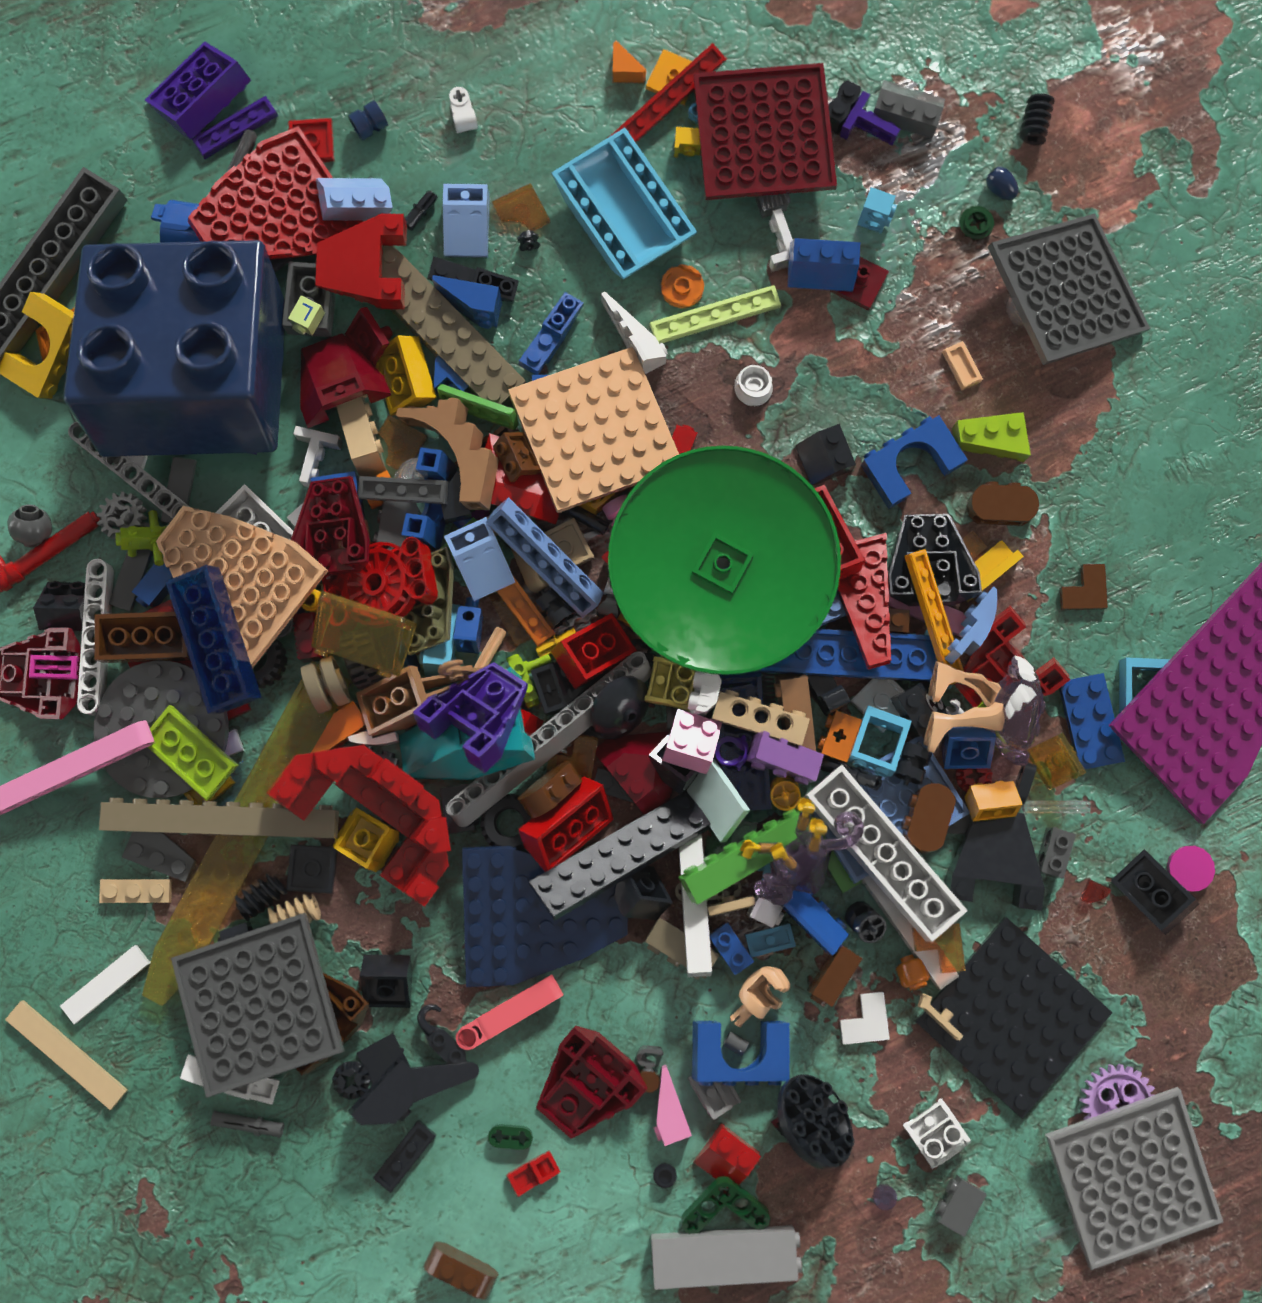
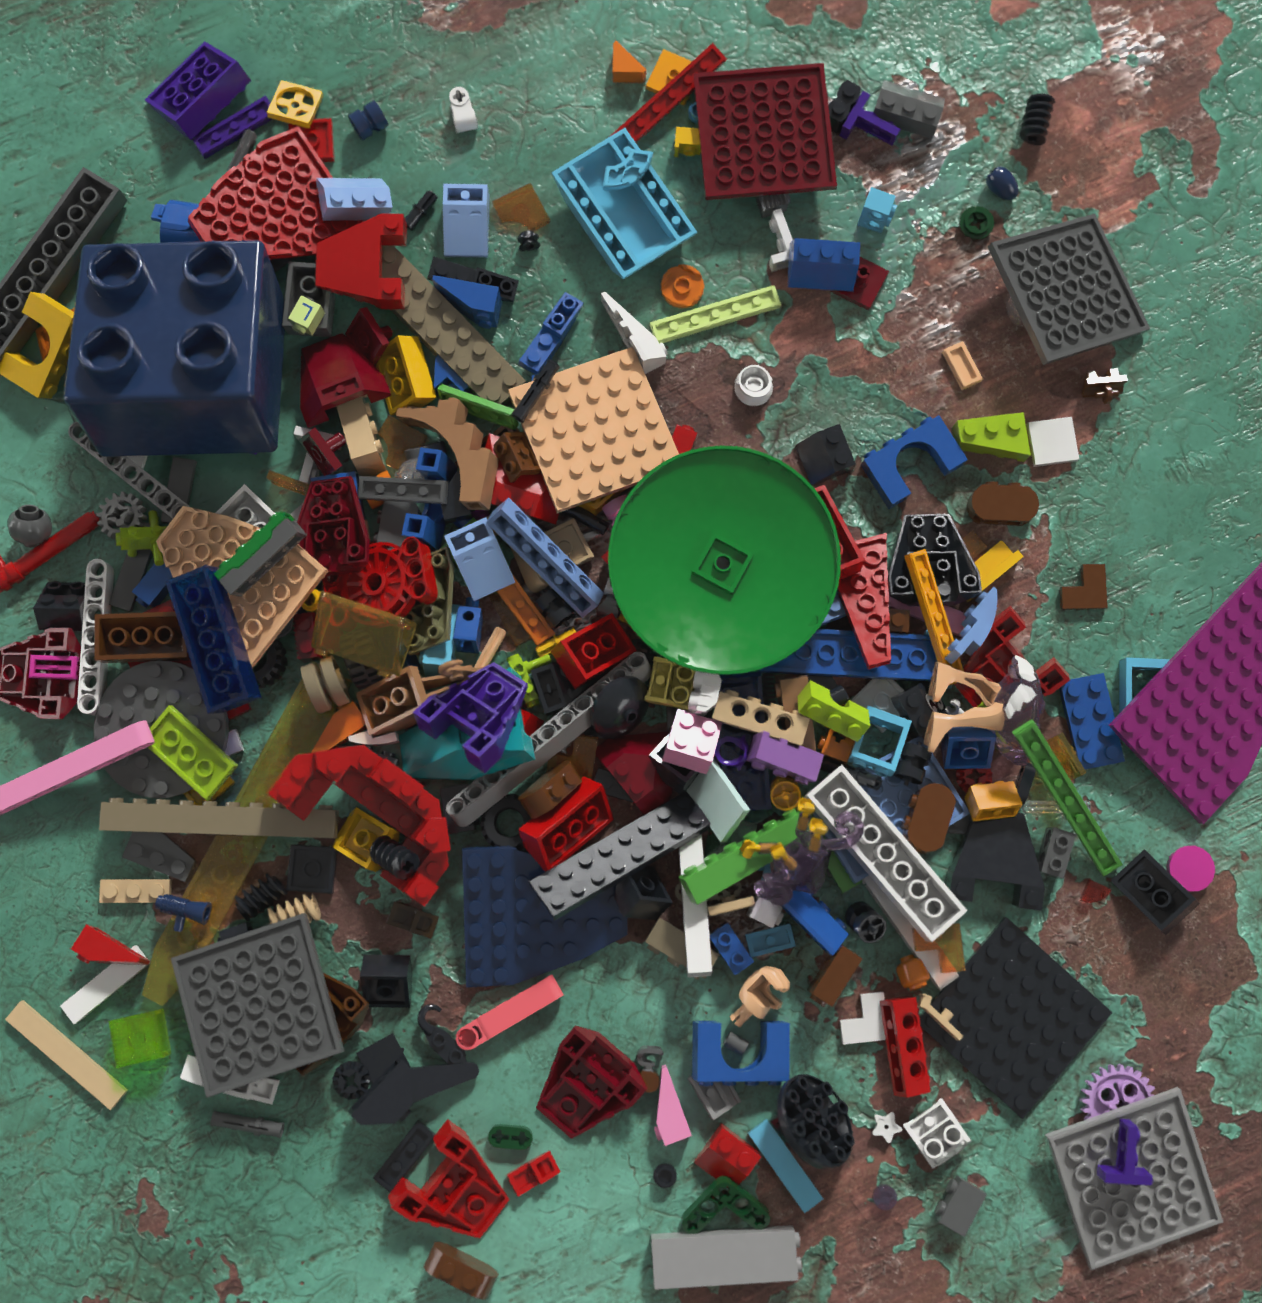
none -> red slope [71,924,150,965]
none -> clear neon green brick [109,1008,172,1068]
none -> dark blue piece [155,894,212,932]
none -> dark grey piece [214,511,307,596]
none -> yellow piece [267,80,323,128]
none -> clear orange tile [267,470,309,496]
none -> dark red tile [299,427,346,476]
none -> black piece [370,835,420,880]
none -> dark brown slope [386,901,439,939]
none -> red wedge [388,1119,510,1238]
none -> dark grey beam [404,441,447,462]
none -> black pin [511,359,560,423]
none -> medium azure tile [603,149,653,191]
none -> medium azure tile [748,1118,823,1213]
none -> lime arch [797,680,870,742]
none -> white plate [872,1112,902,1143]
none -> red brick [880,996,931,1098]
none -> bright green tile [1012,719,1123,877]
none -> white tile [1026,417,1079,467]
none -> reddish brown hips [1082,369,1128,404]
none -> dark purple bracket [1096,1119,1153,1186]

